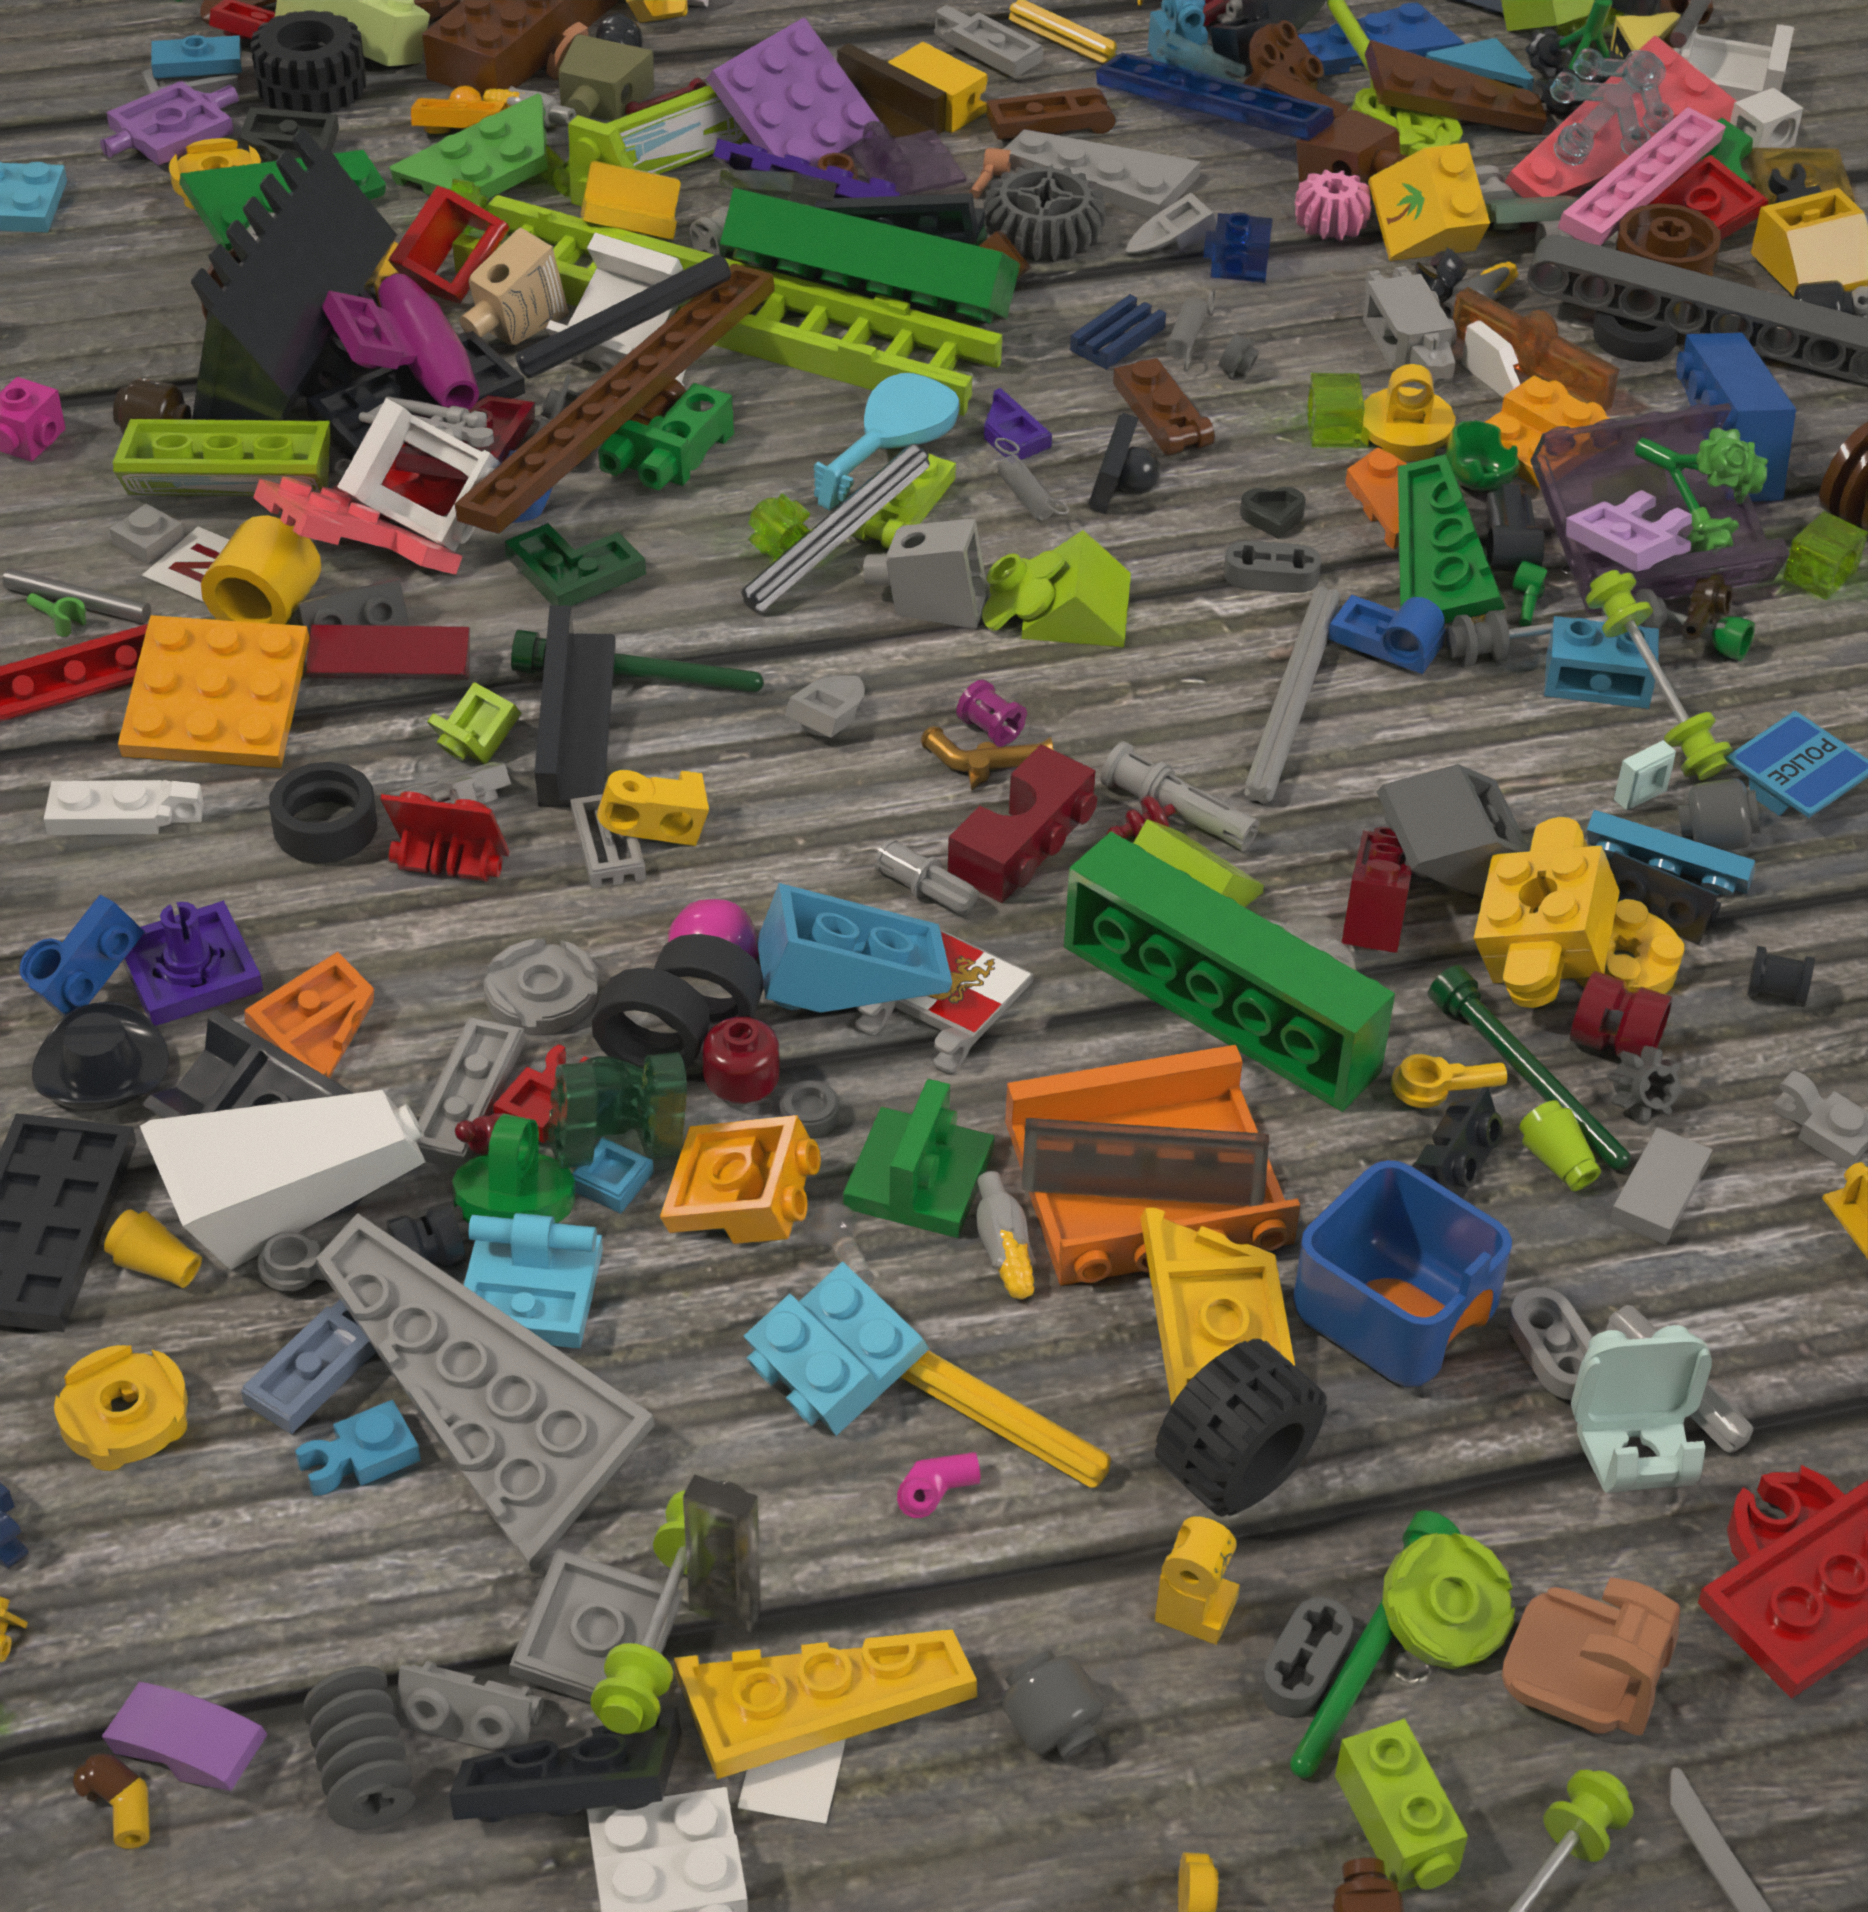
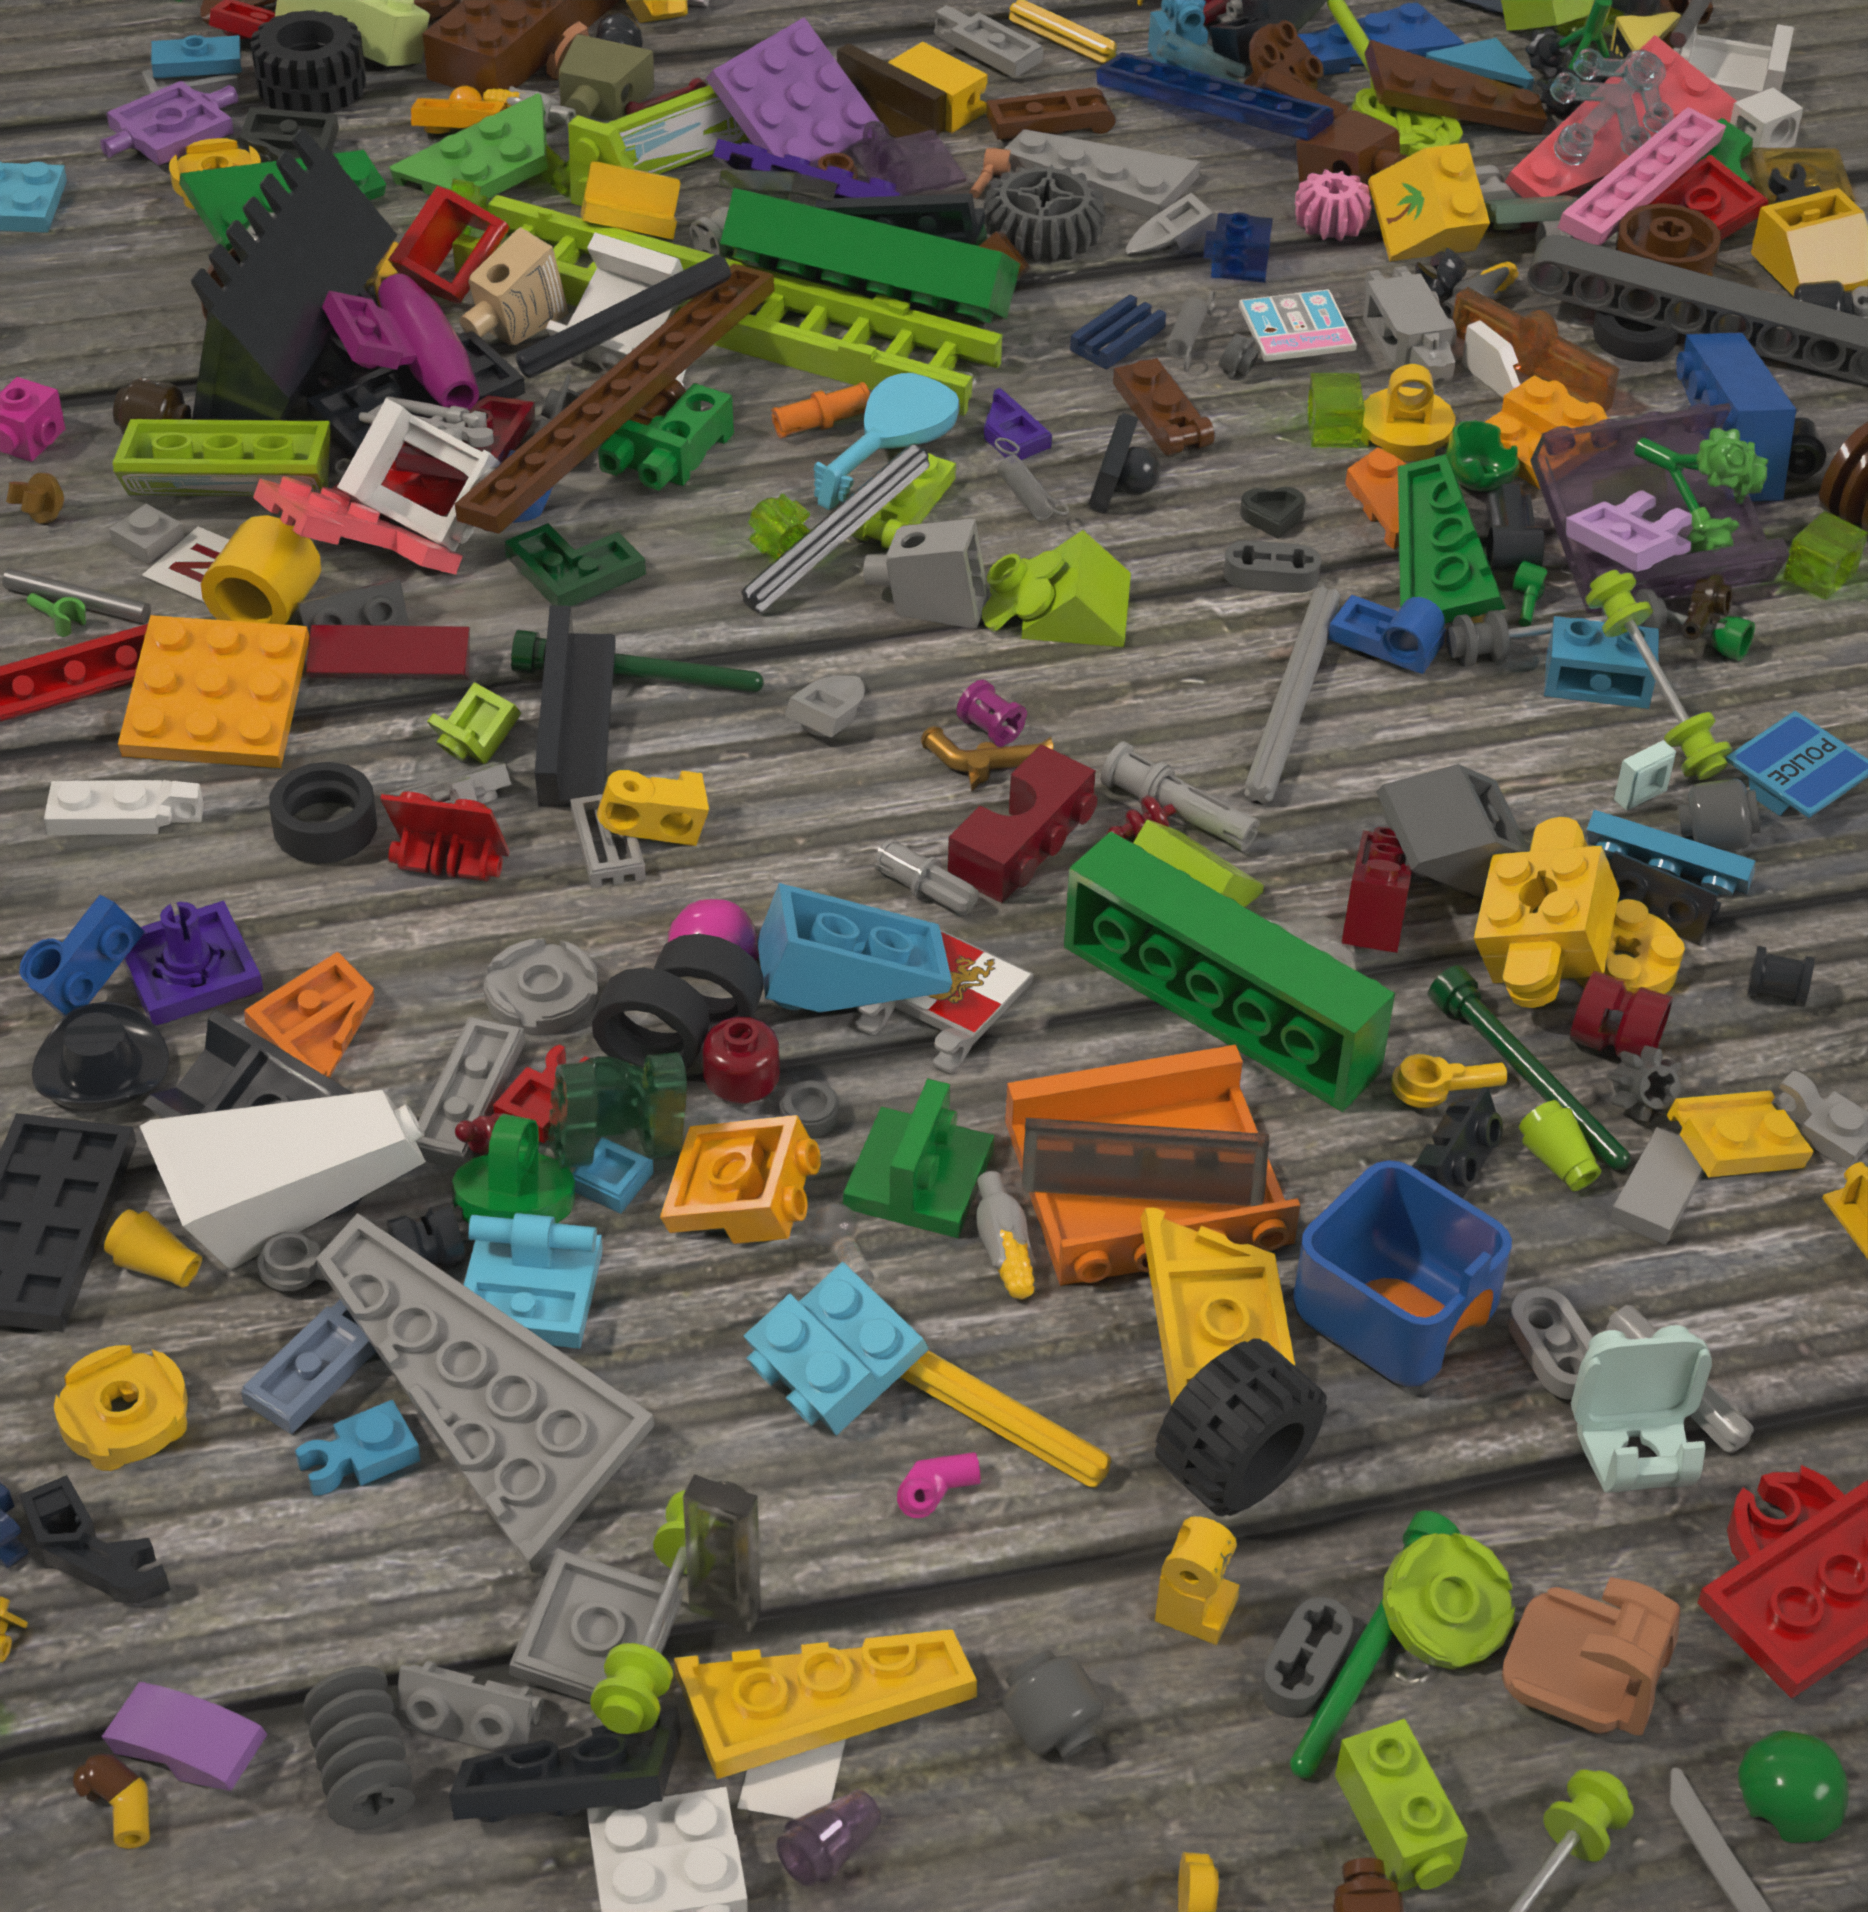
none -> pearl gold plate [6,473,64,523]
none -> black piece [19,1475,170,1604]
none -> orange pin [771,382,870,439]
none -> clear purple cone [776,1789,881,1886]
none -> piece [1239,289,1357,362]
none -> yellow plate [1667,1090,1814,1178]
none -> green hair [1738,1730,1848,1843]
none -> black cone [1787,417,1827,479]

